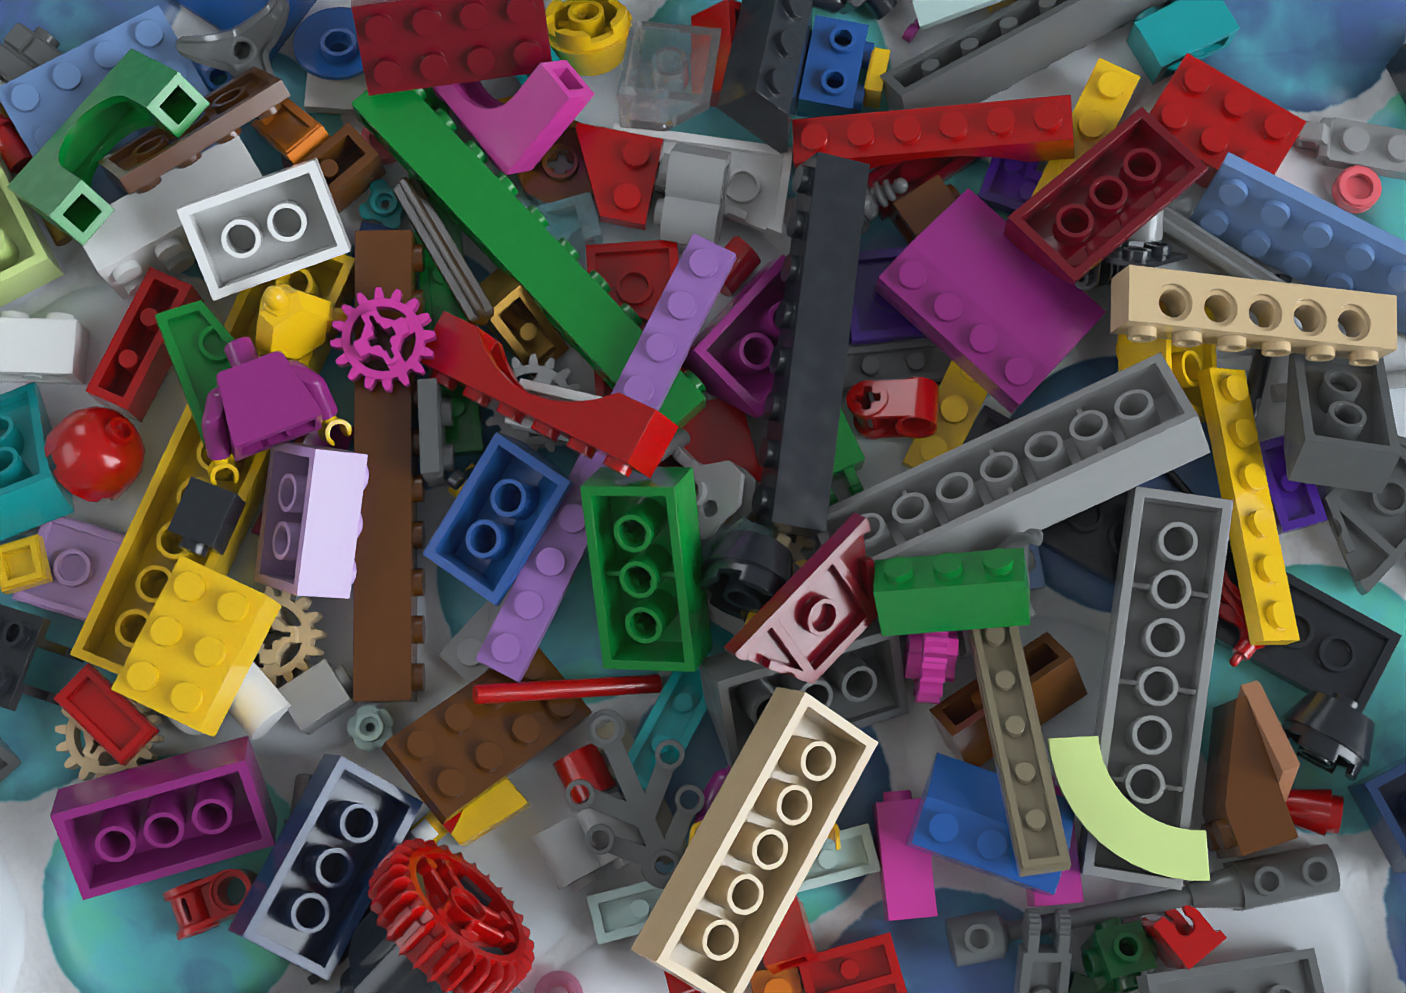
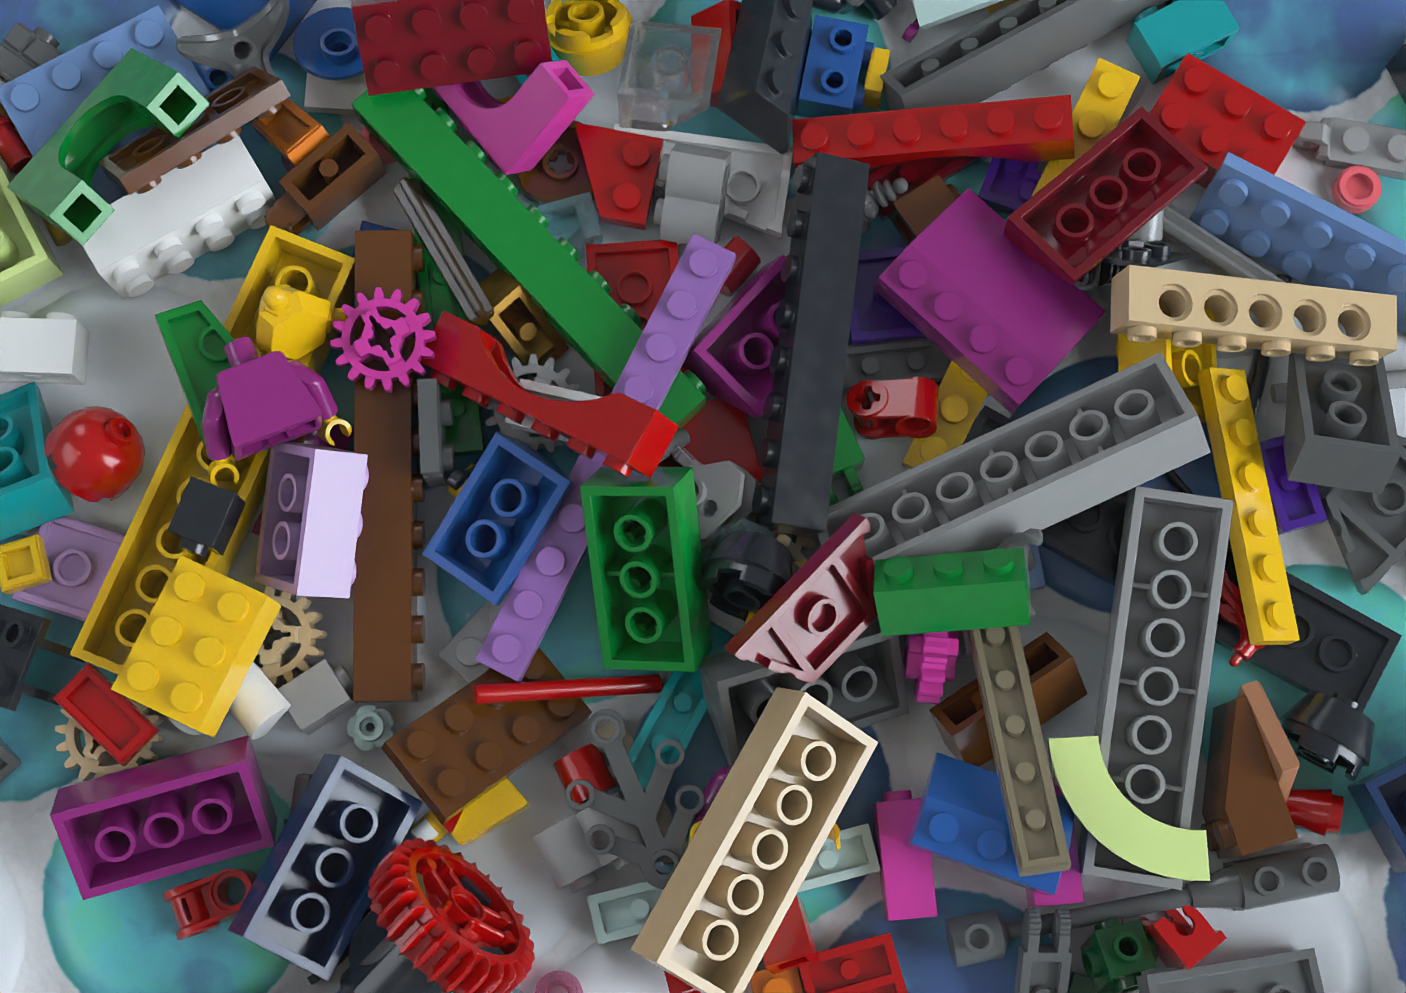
red brick [85,267,204,423] -> none
white brick [176,157,351,301] -> none
teal plate [359,179,405,230] -> none

